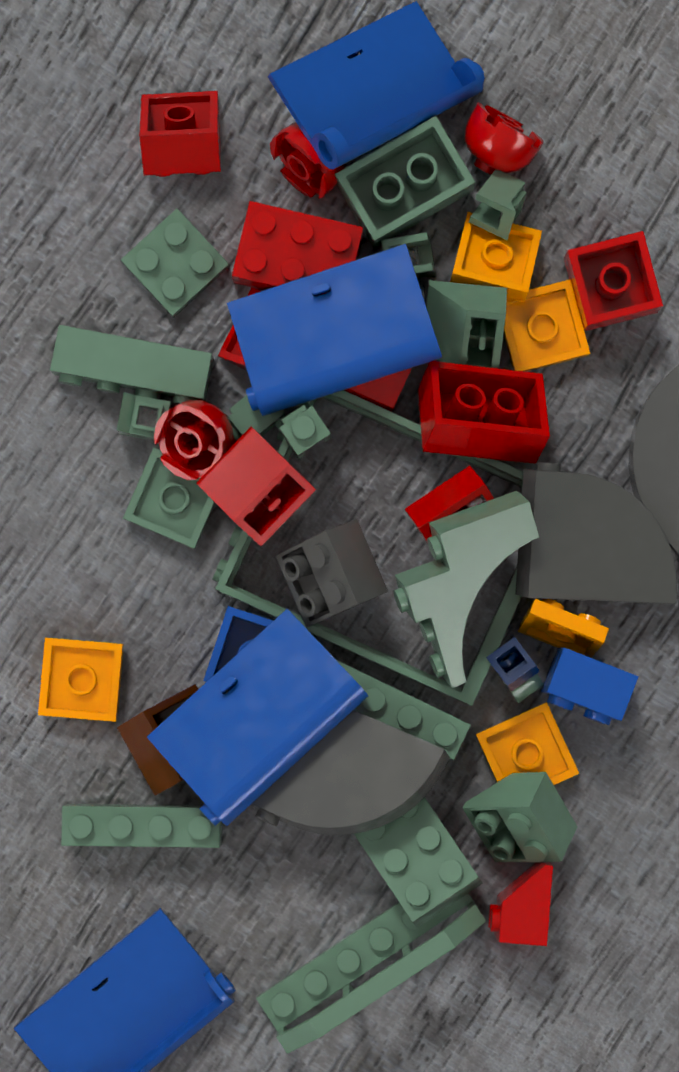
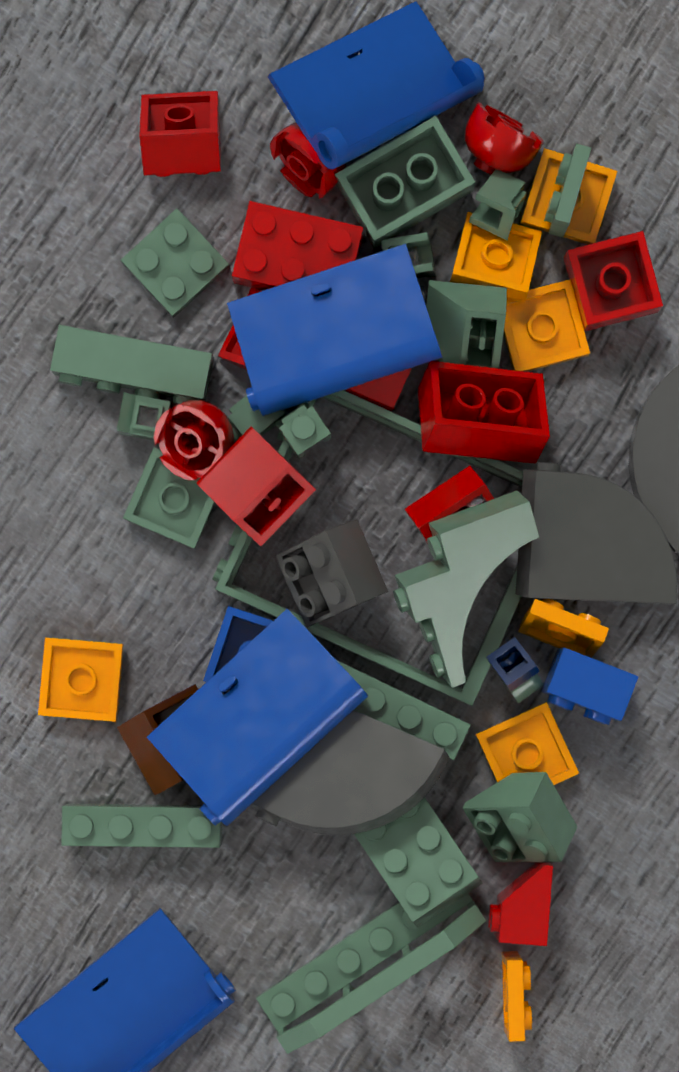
none -> light orange plate [502,951,532,1042]
none -> light orange plate [520,148,618,245]
none -> sand green plate [544,143,591,238]

